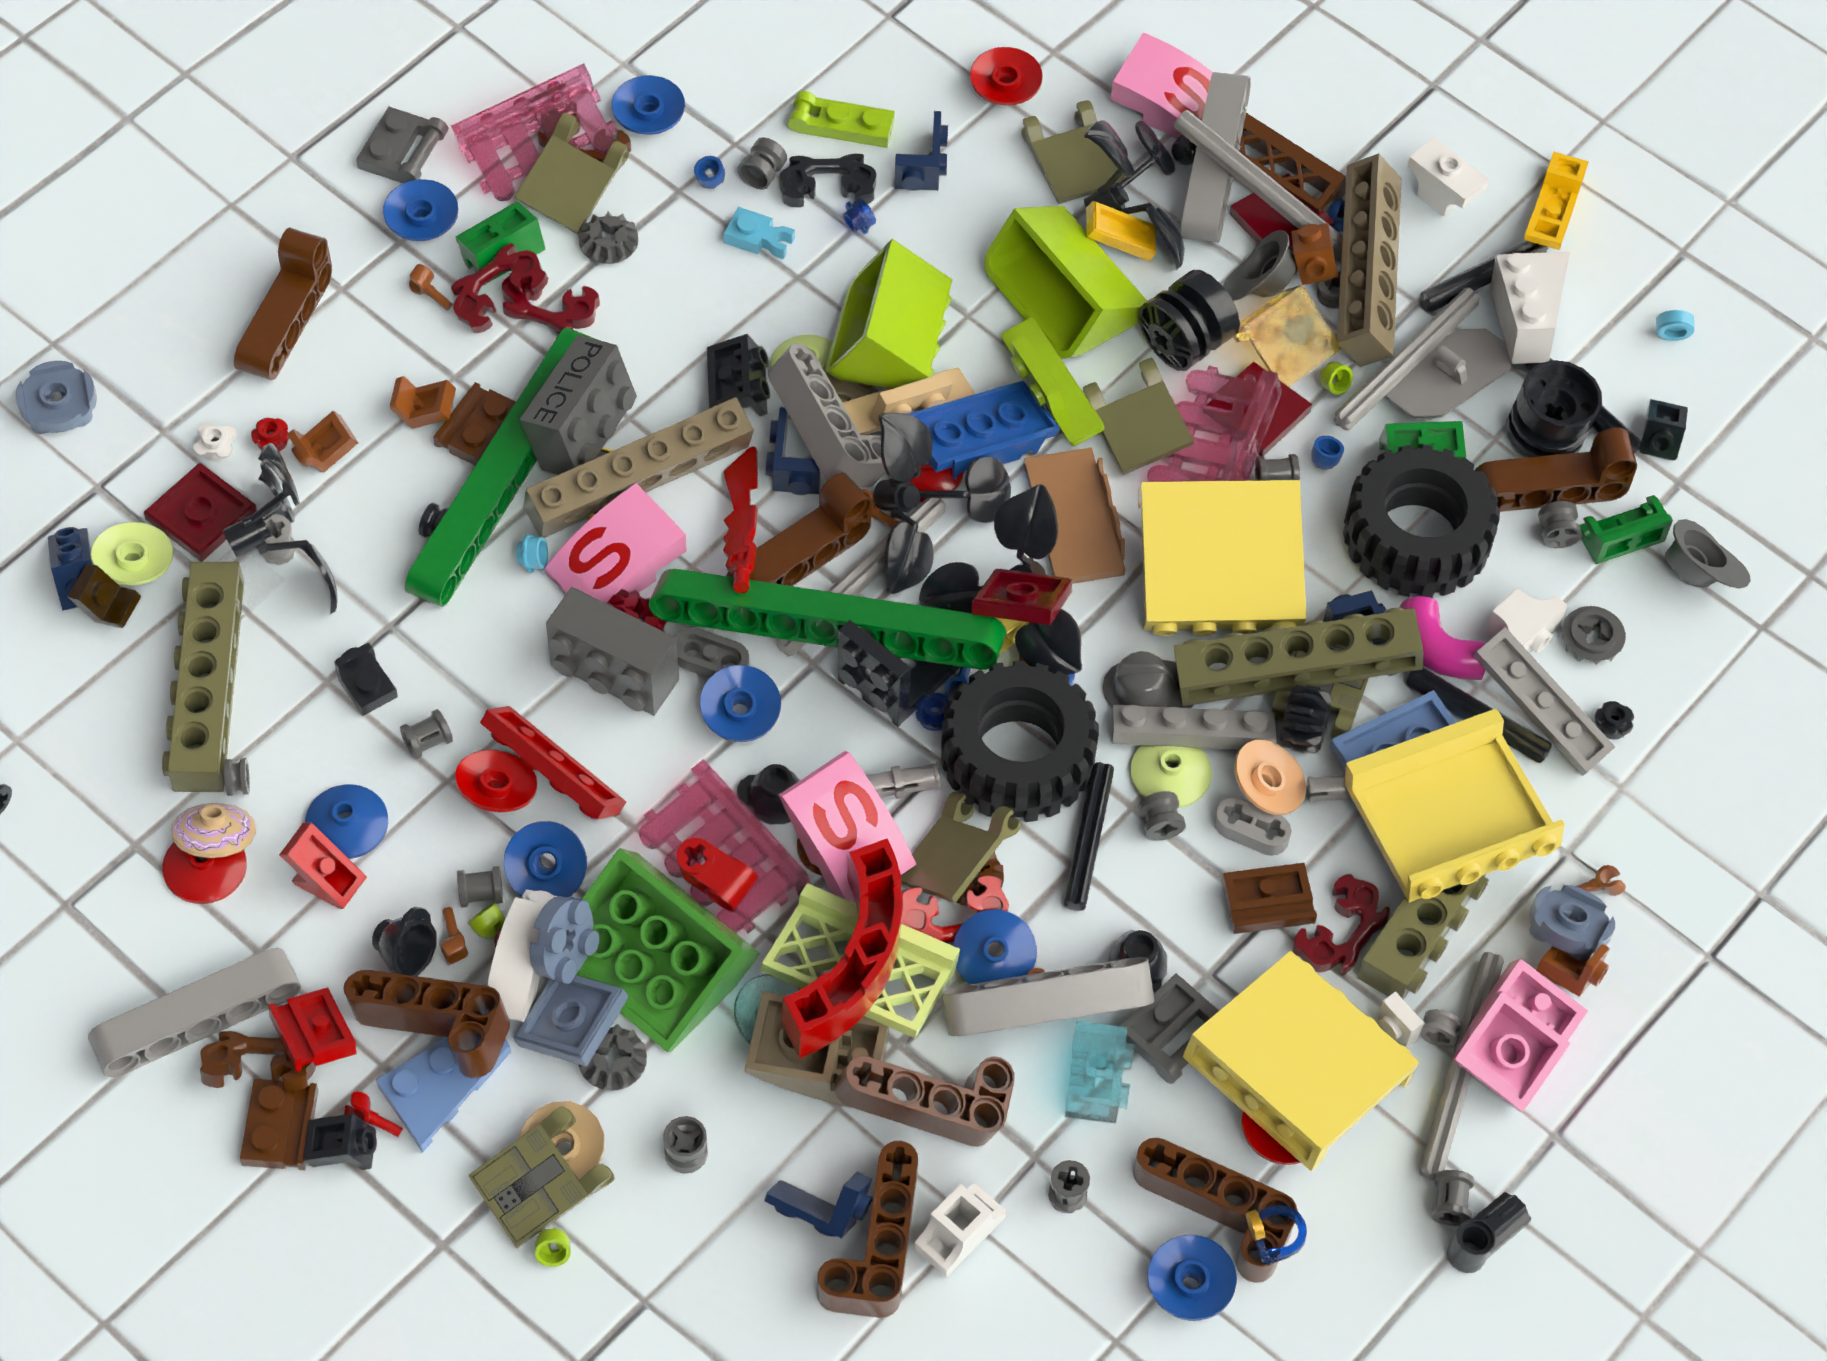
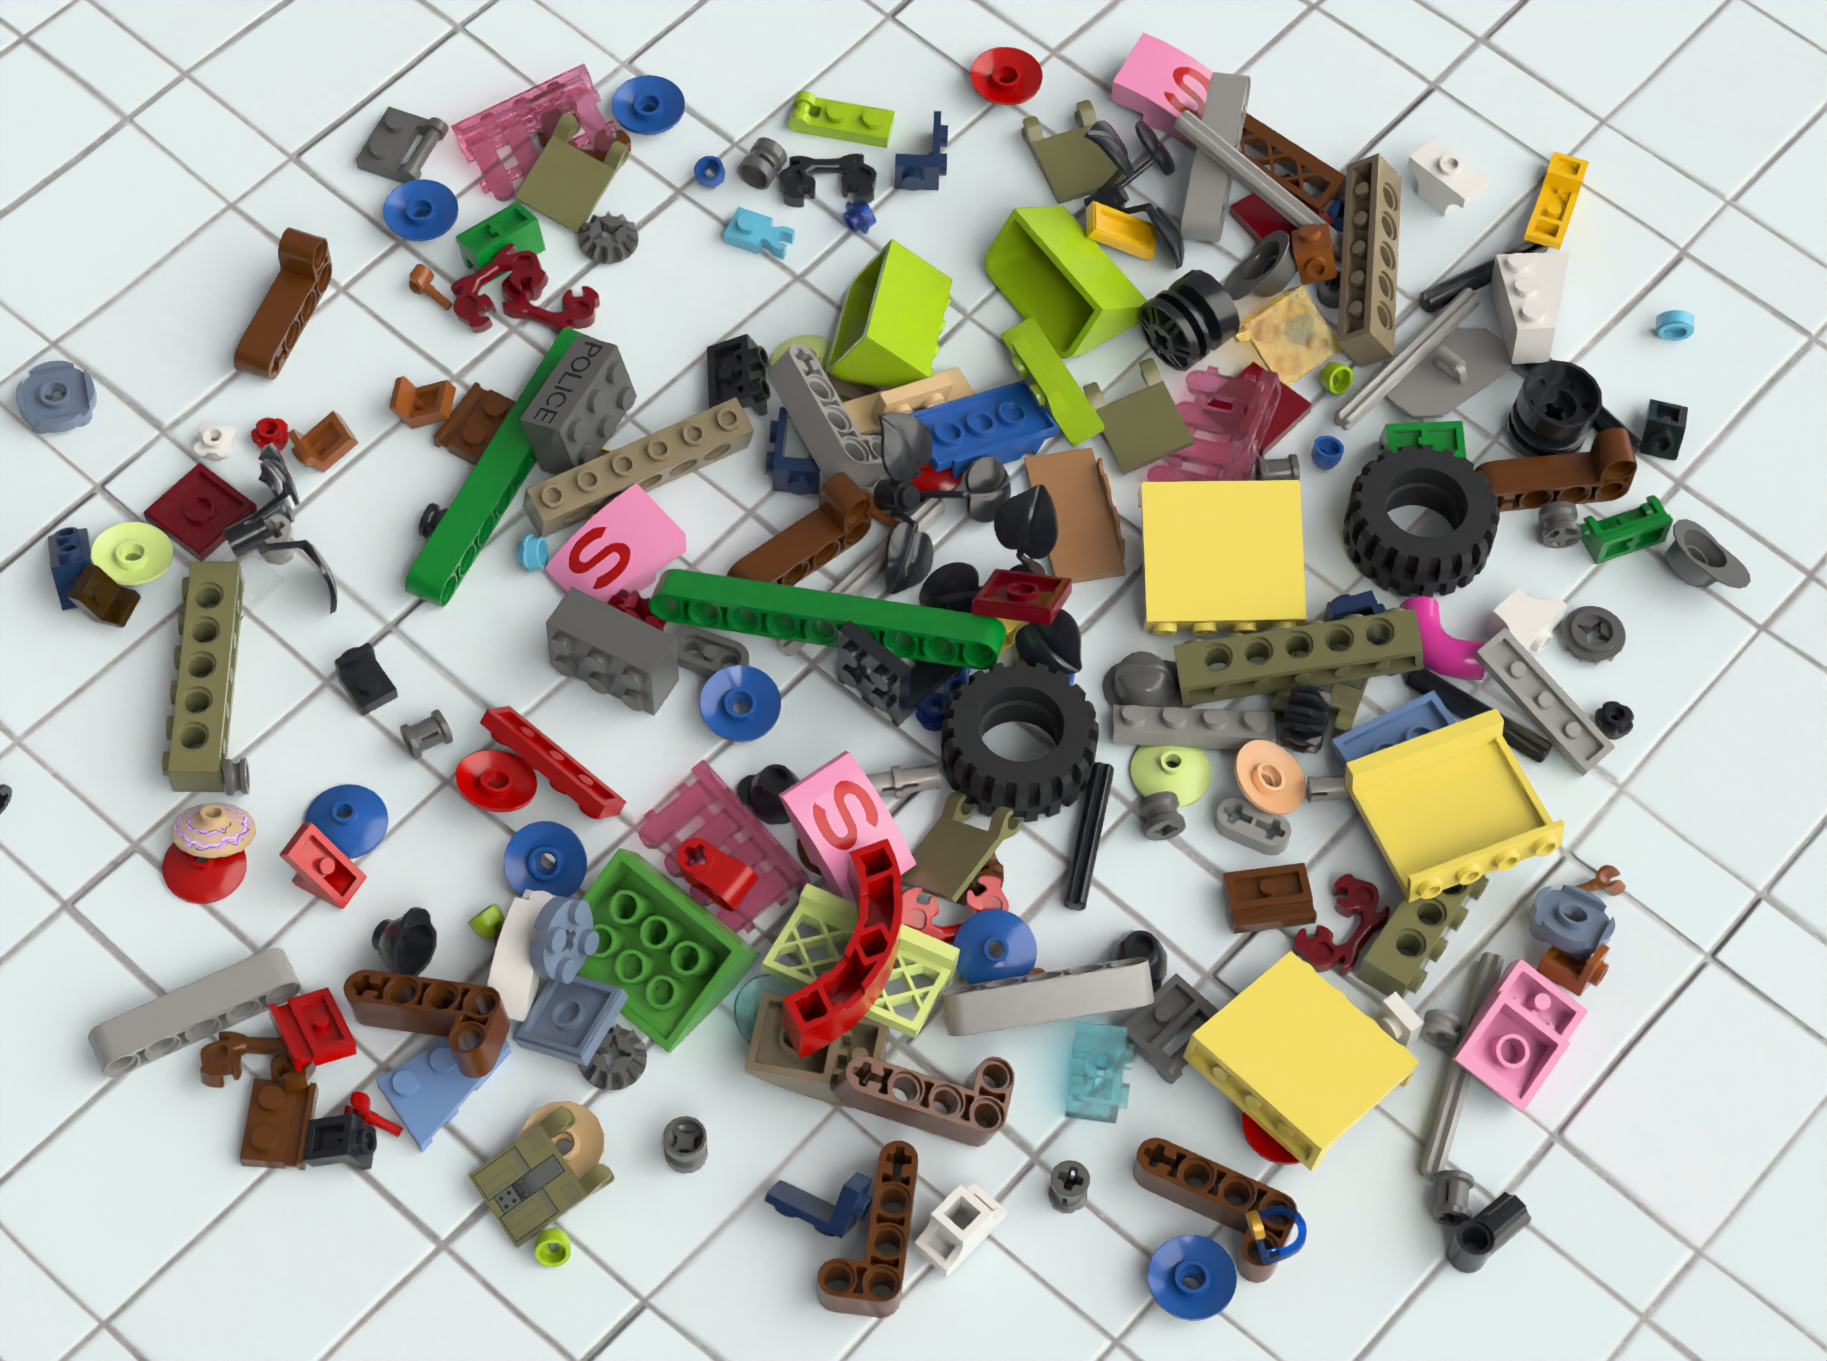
dark orange hand [439,907,469,965] -> none
dark grey bush [457,866,503,908] -> none
red sword [723,446,758,593] -> none
black piece [1171,134,1197,166] -> none

